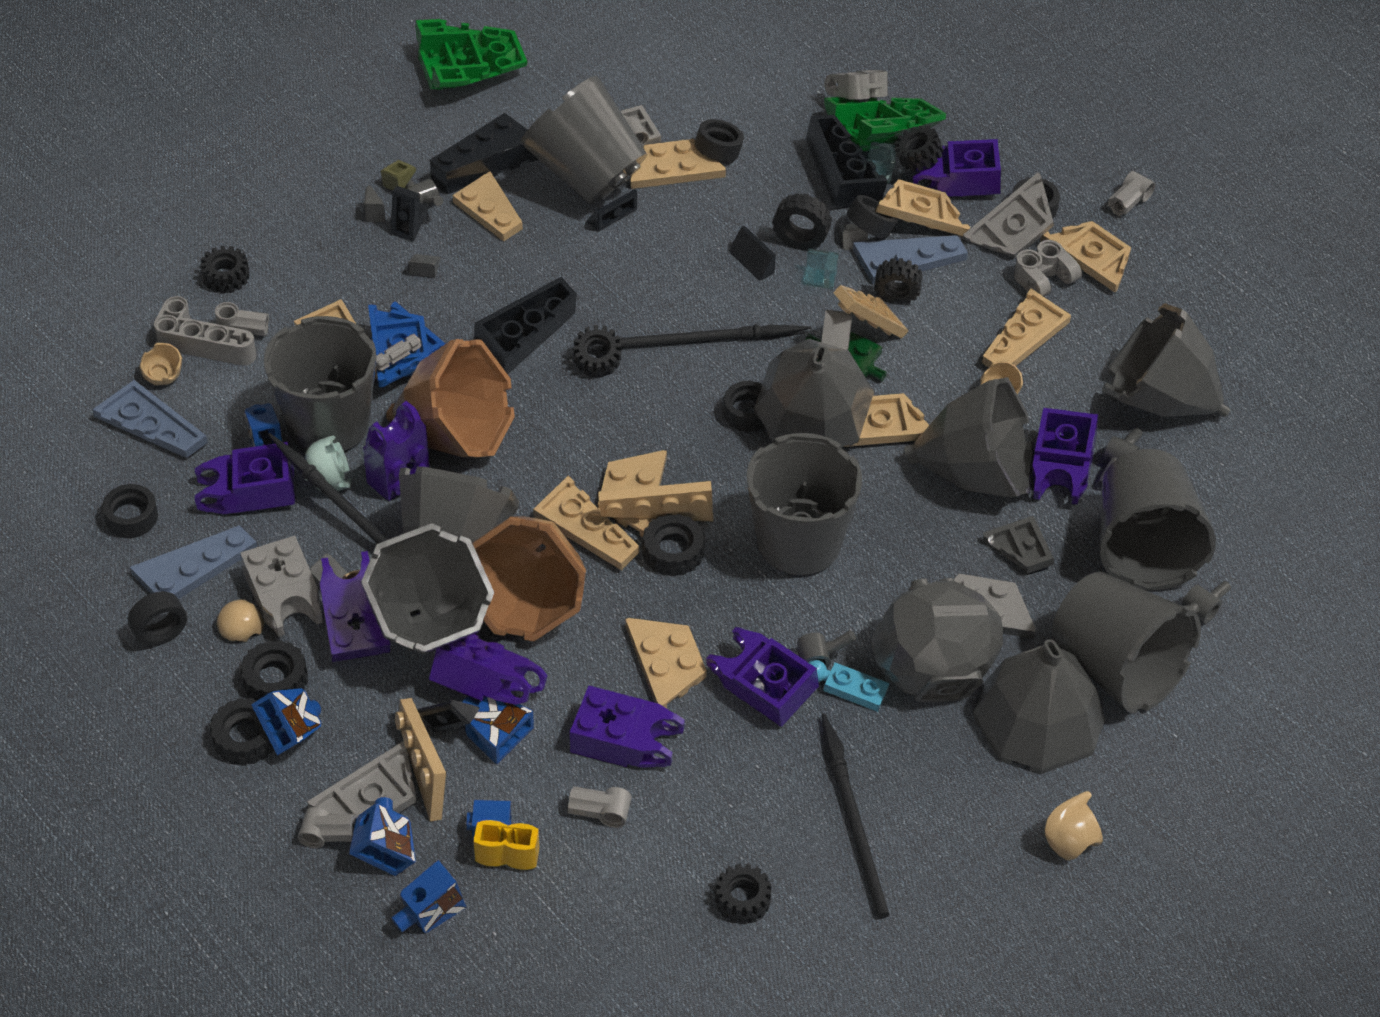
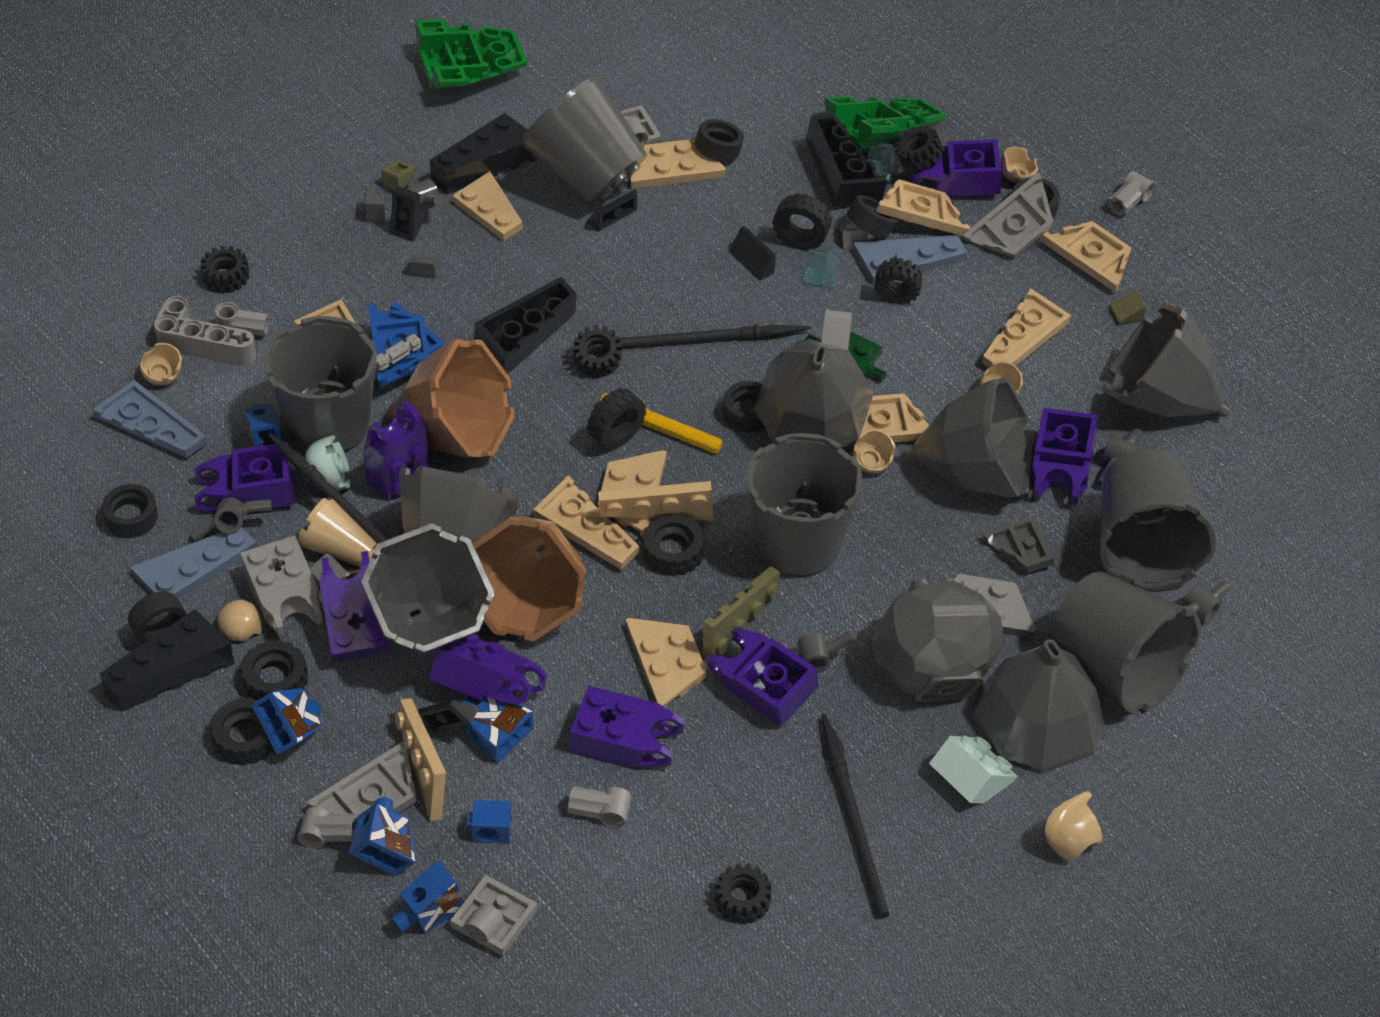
yellow brick [474,820,539,870] -> none
medium azure plate [808,659,889,712] -> none
light grey piece [824,70,888,100] -> none
tan wing [833,285,909,338] -> none
light grey piece [1014,240,1082,296] -> none
none -> black wedge [99,609,235,712]
none -> dark grey piece [191,497,272,541]
none -> tan cone [297,497,377,567]
none -> light grey plate [450,875,538,956]
none -> black tyre [587,388,646,450]
none -> yellow axle [599,393,723,454]
none -> olive wing [702,566,781,659]
none -> tan hair [852,429,896,474]
none -> light aqua slope [929,736,1018,803]
none -> tan hair [1000,146,1038,183]
none -> olive slope [1110,290,1146,325]

